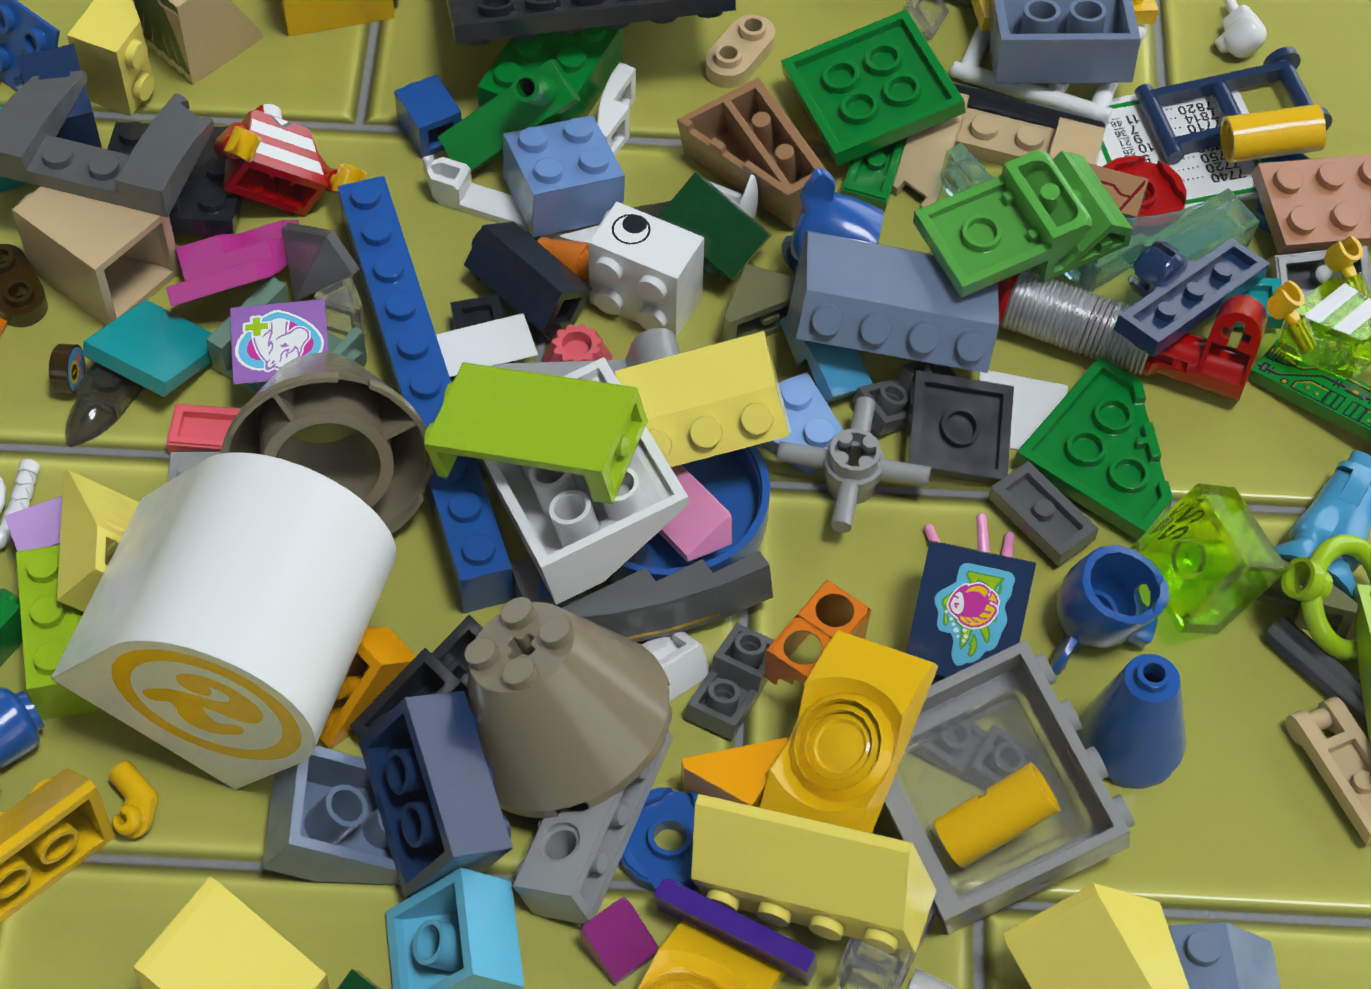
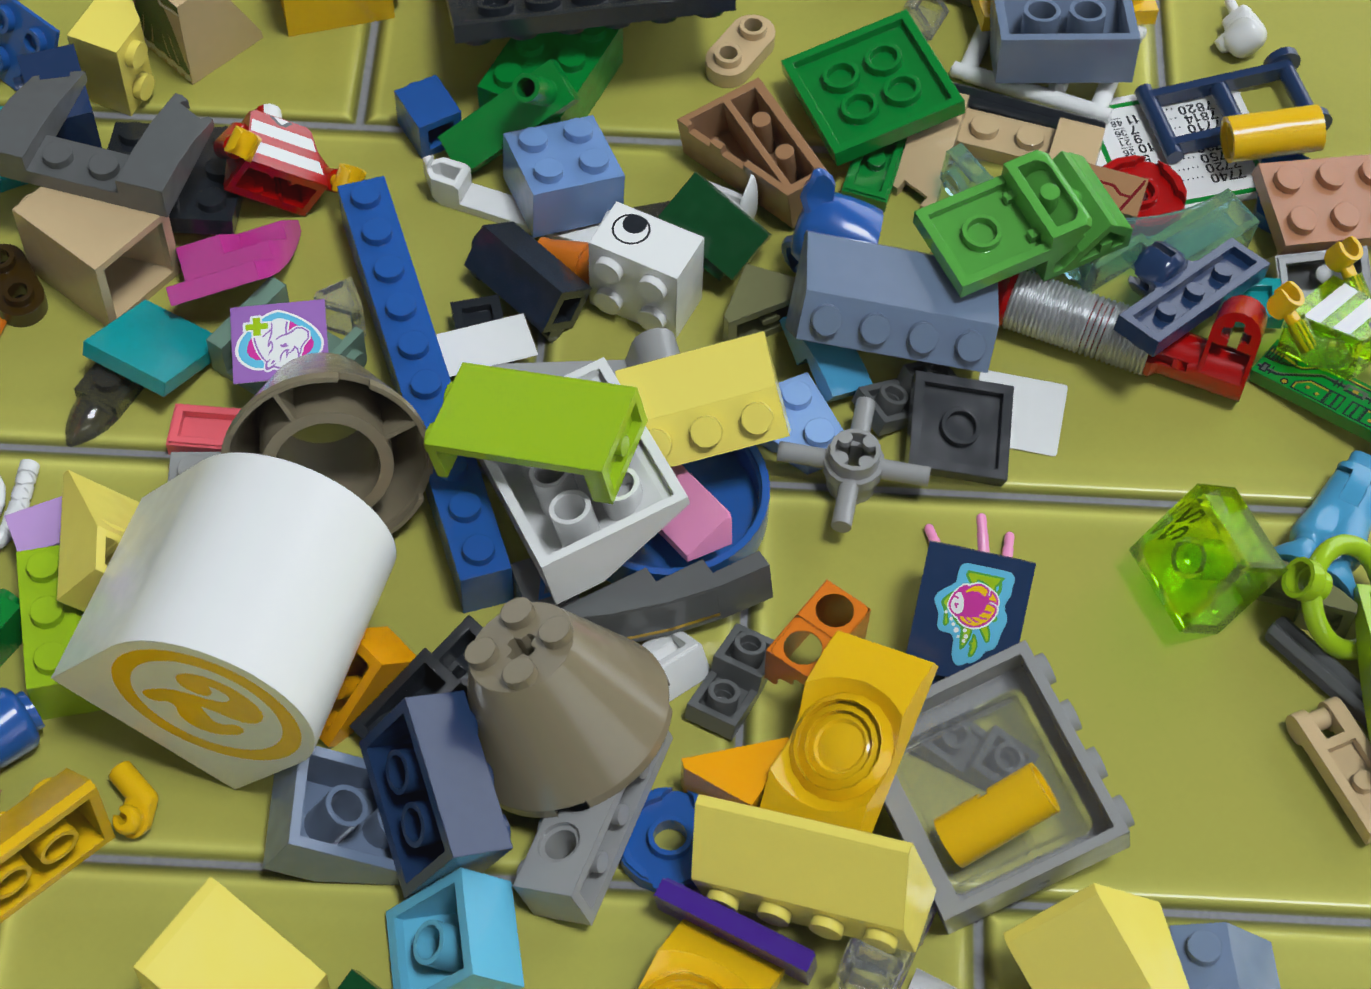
dark brown tile [49,343,85,394] -> none
dark grey slope [282,223,360,301] -> none
coral piece [542,324,613,362] -> none
magenta slope [580,896,659,986] -> none
white slope [597,62,636,156] -> none
dark grey plate [988,461,1099,566] -> none
green plate [1014,356,1173,543] -> none
blue piece [1051,545,1170,676] -> none
blue cone [1077,654,1186,789] -> none

